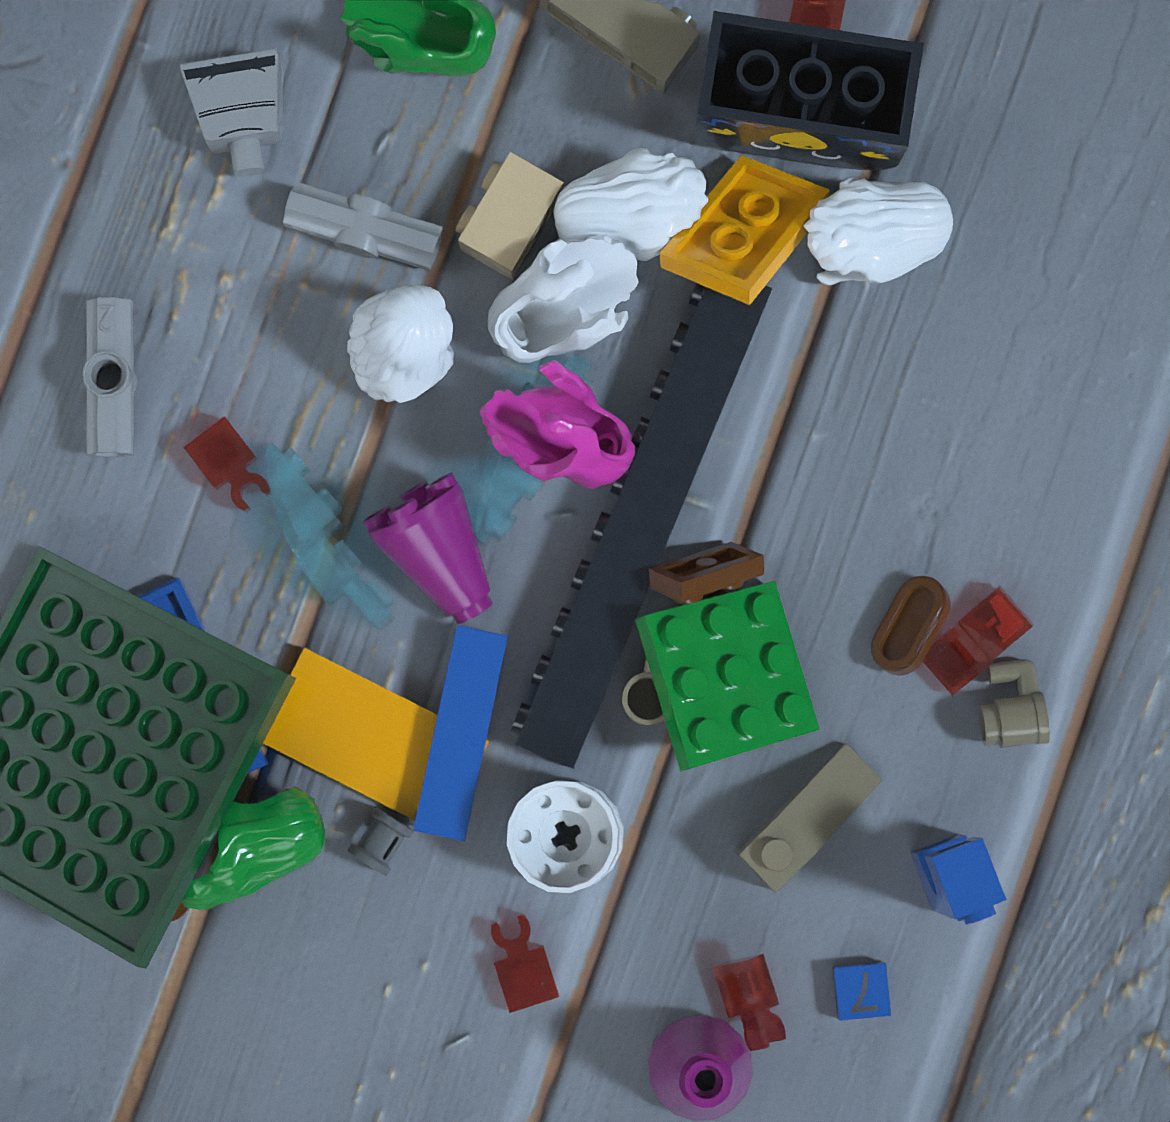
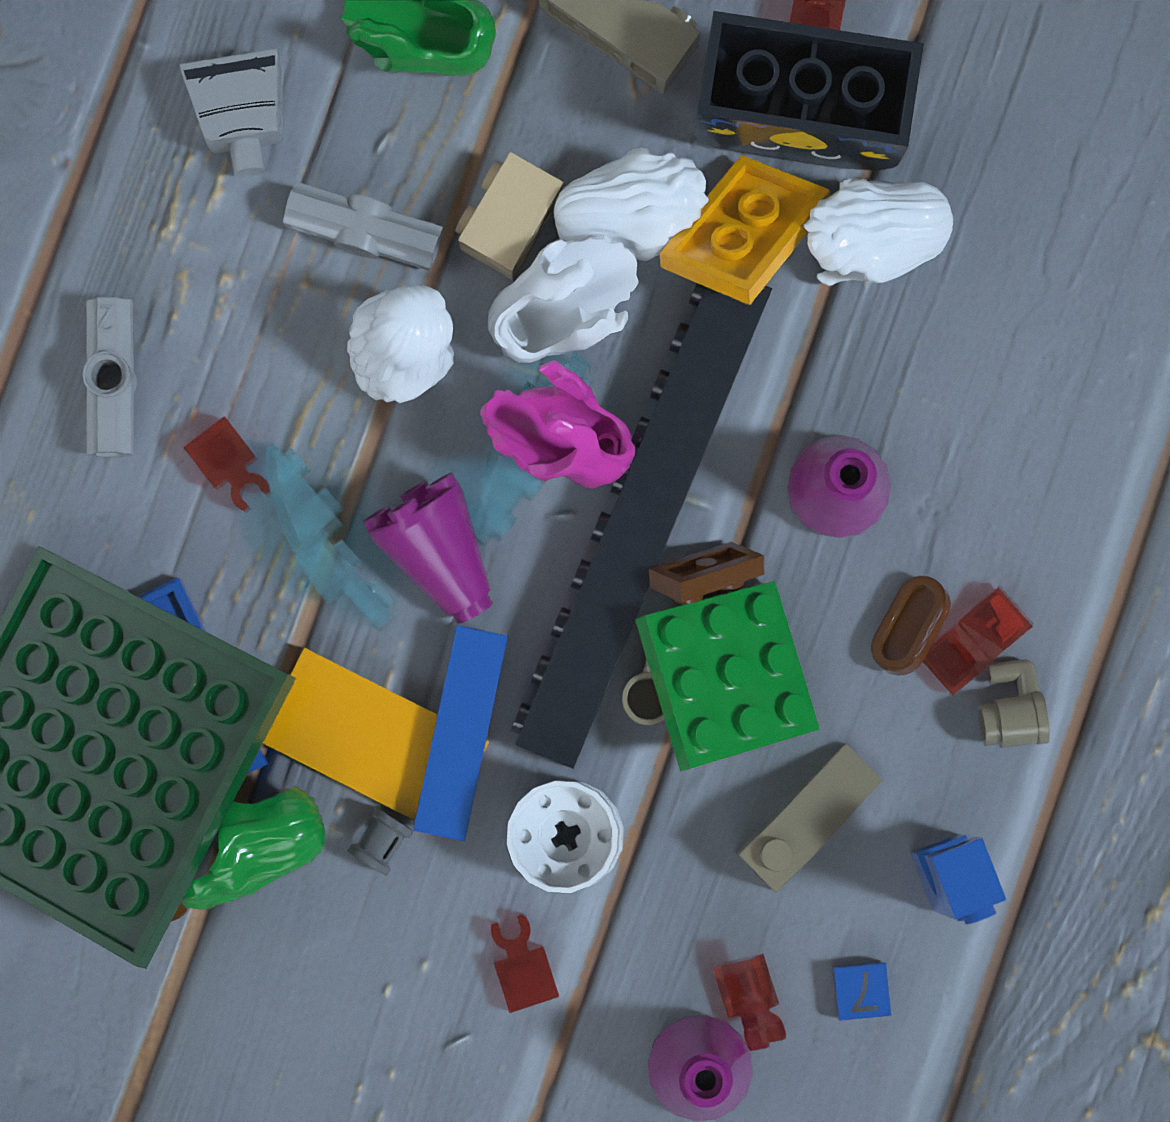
none -> magenta cone [787,435,891,538]

